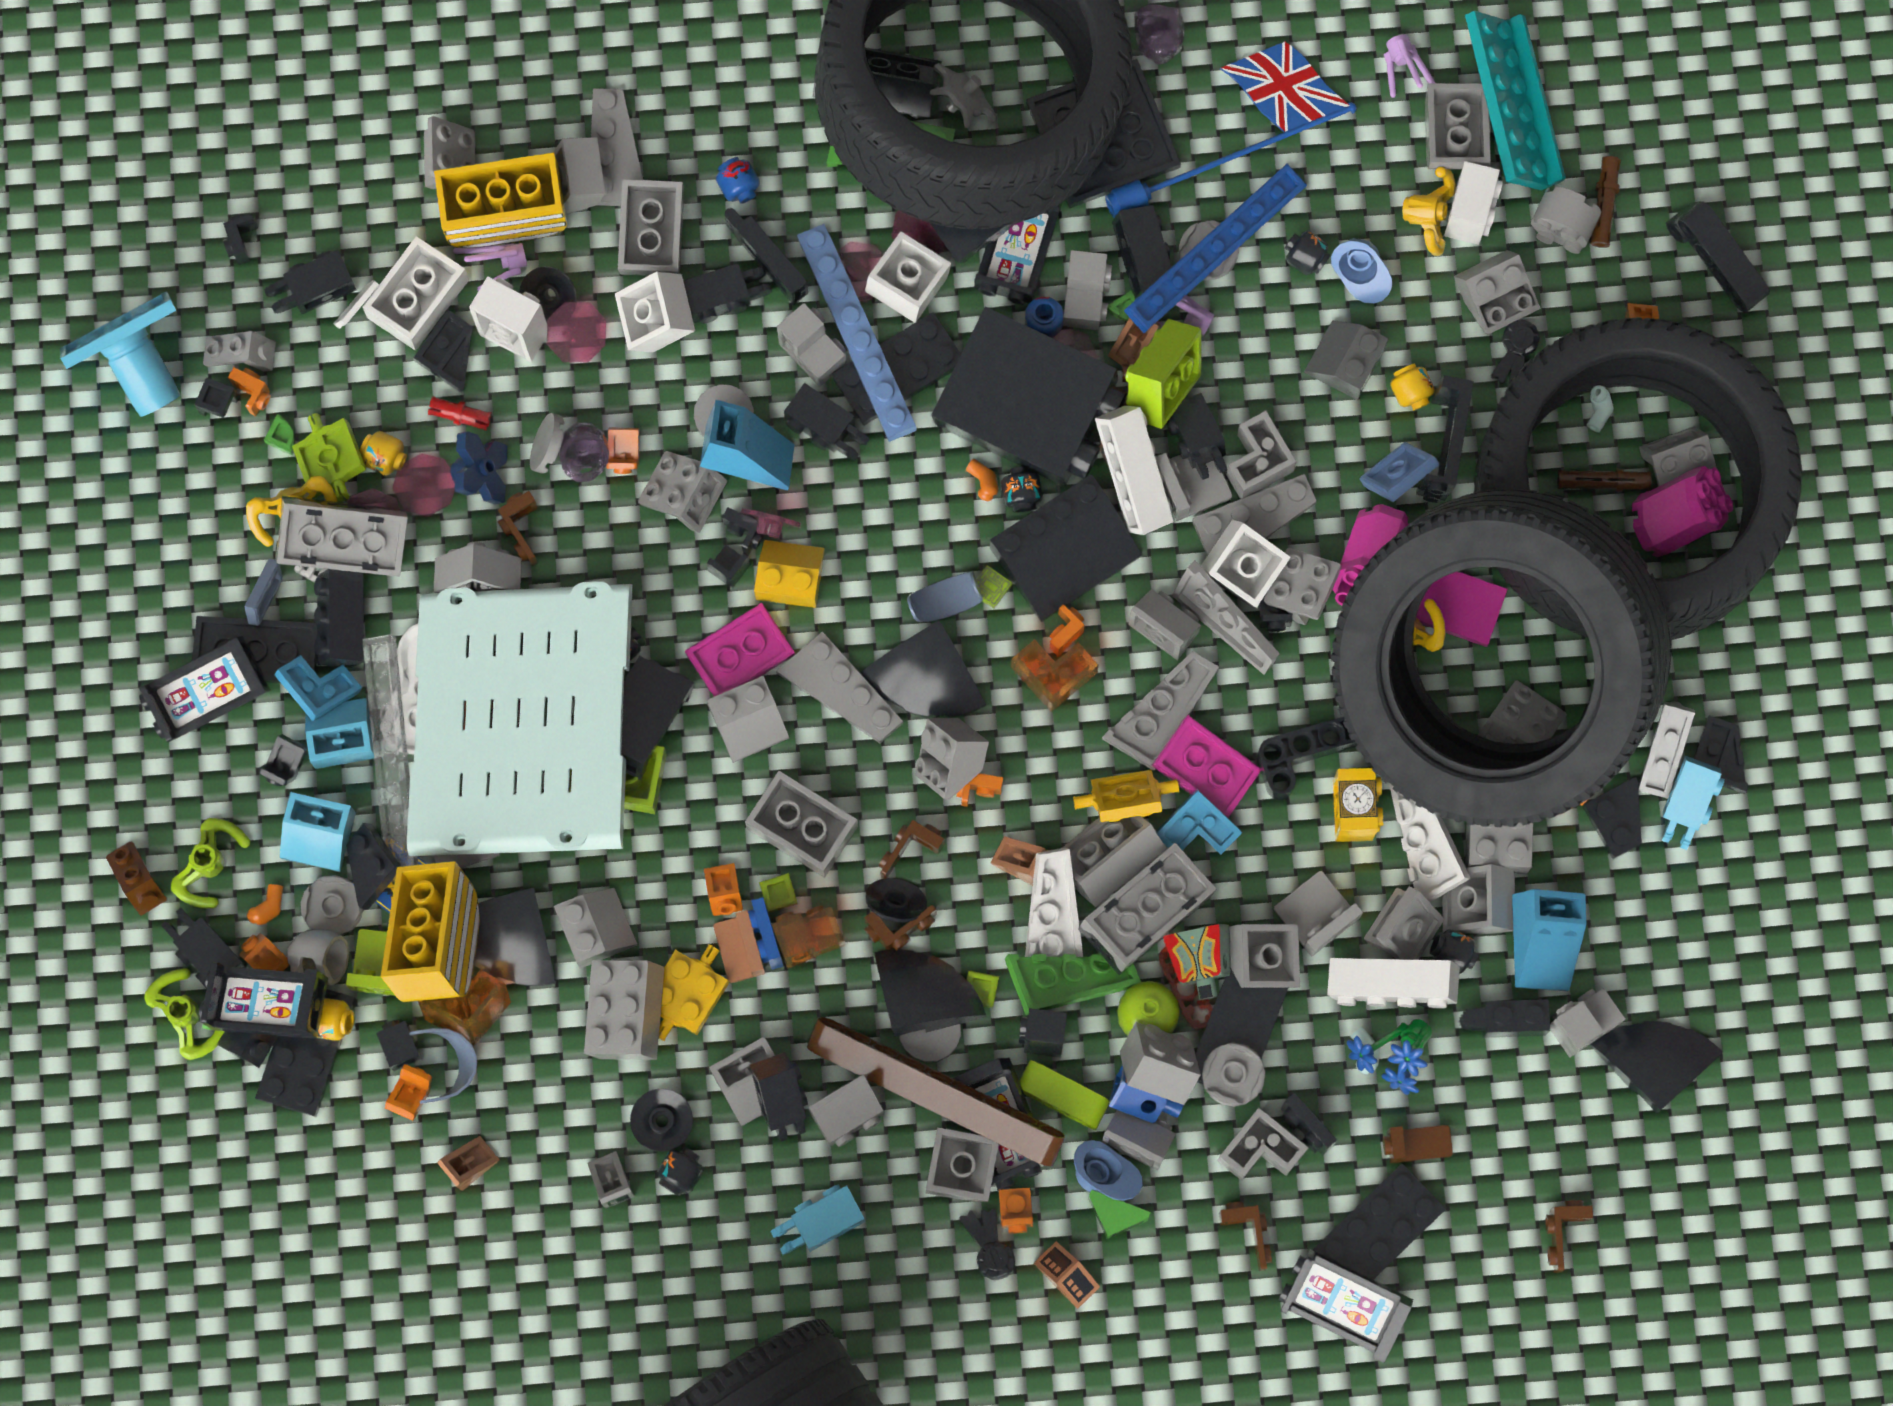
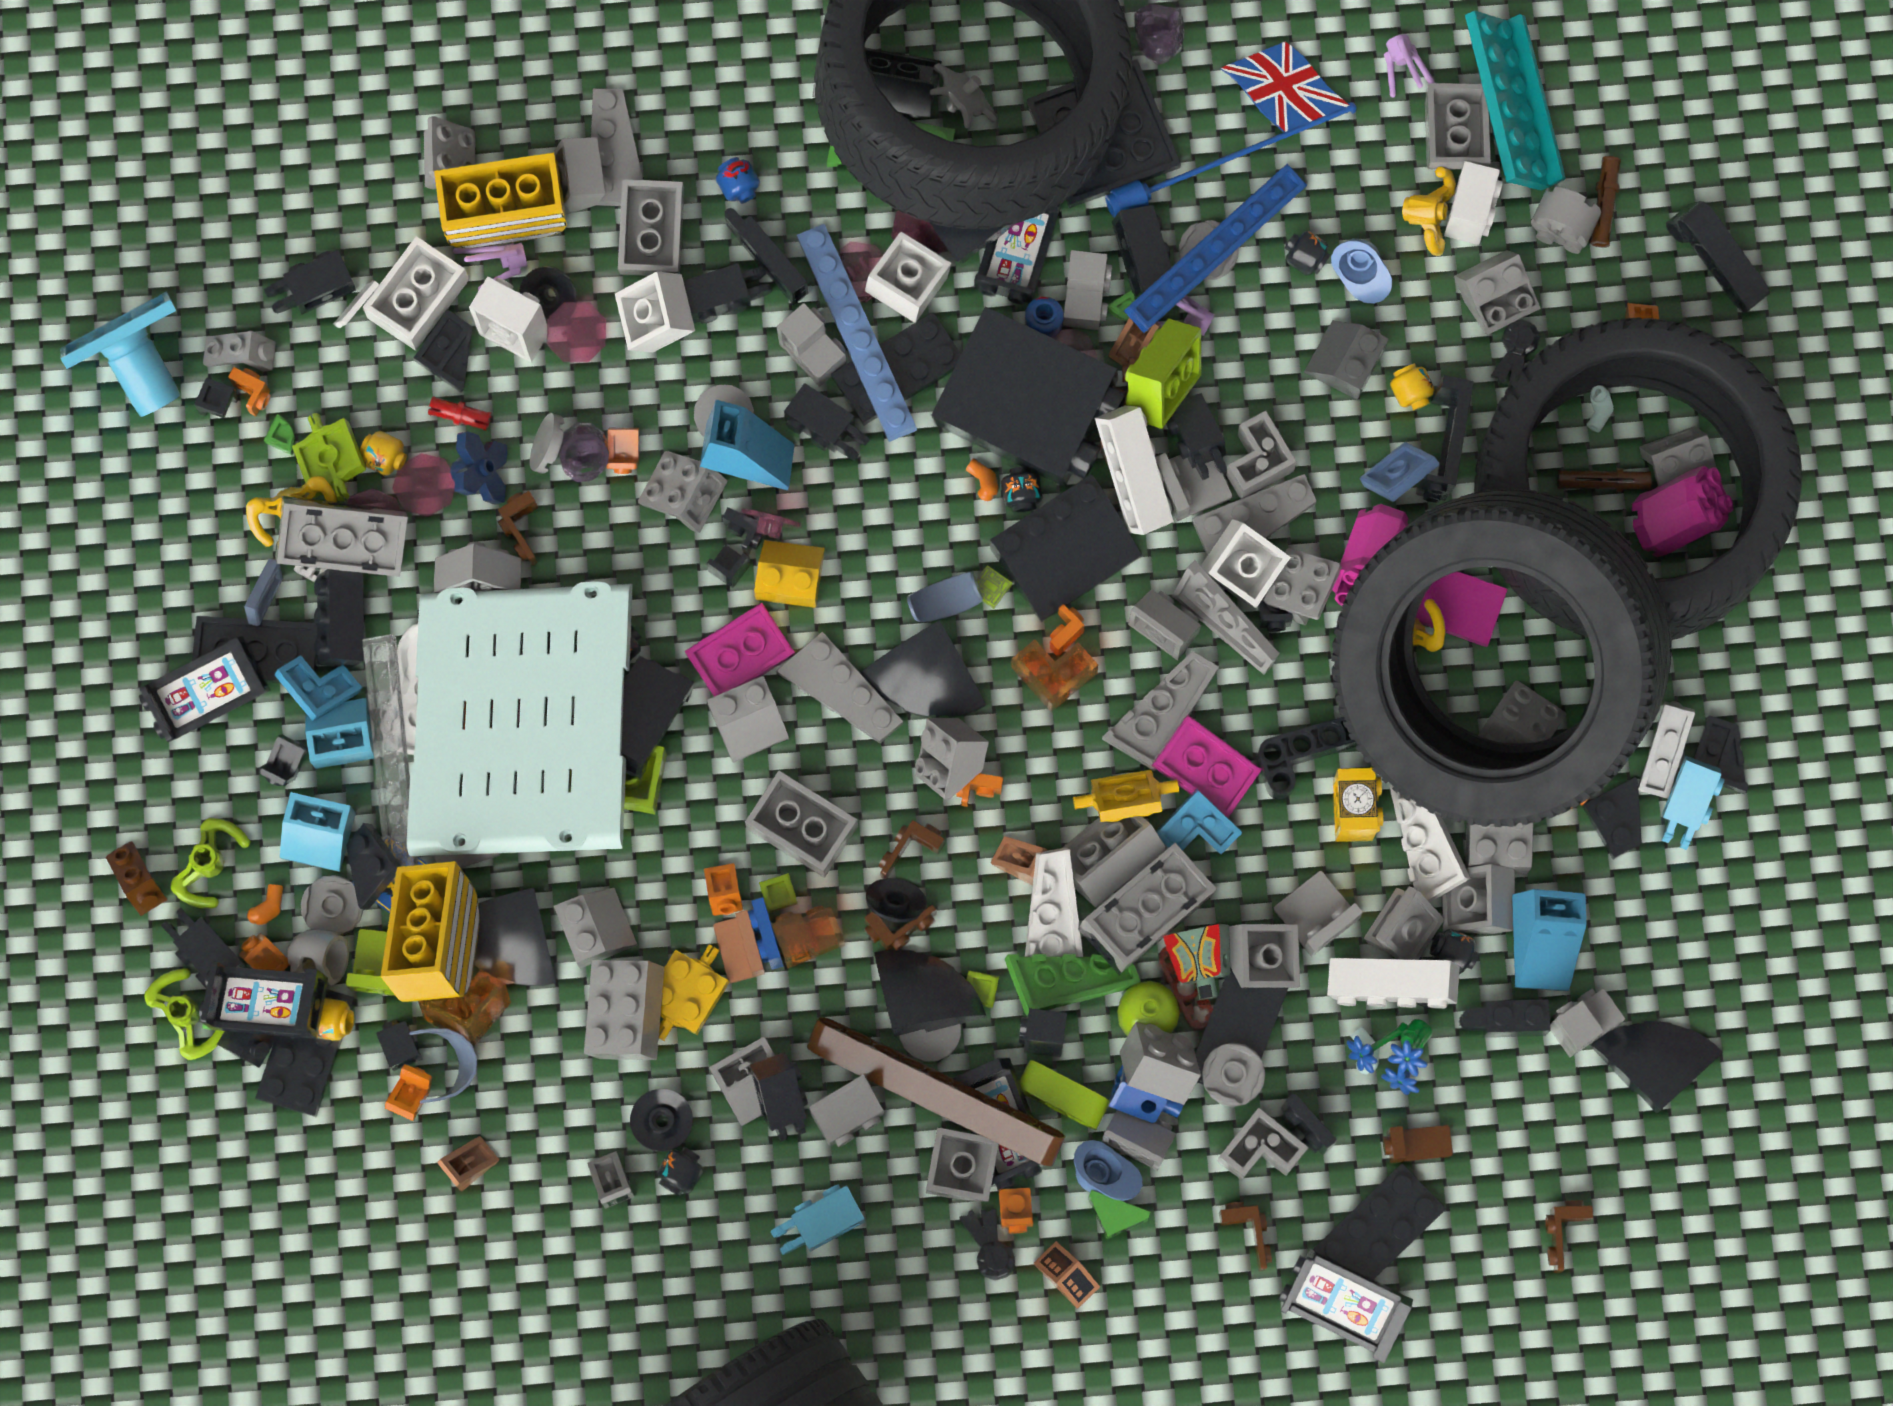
black bracket [223,214,258,265] -> none

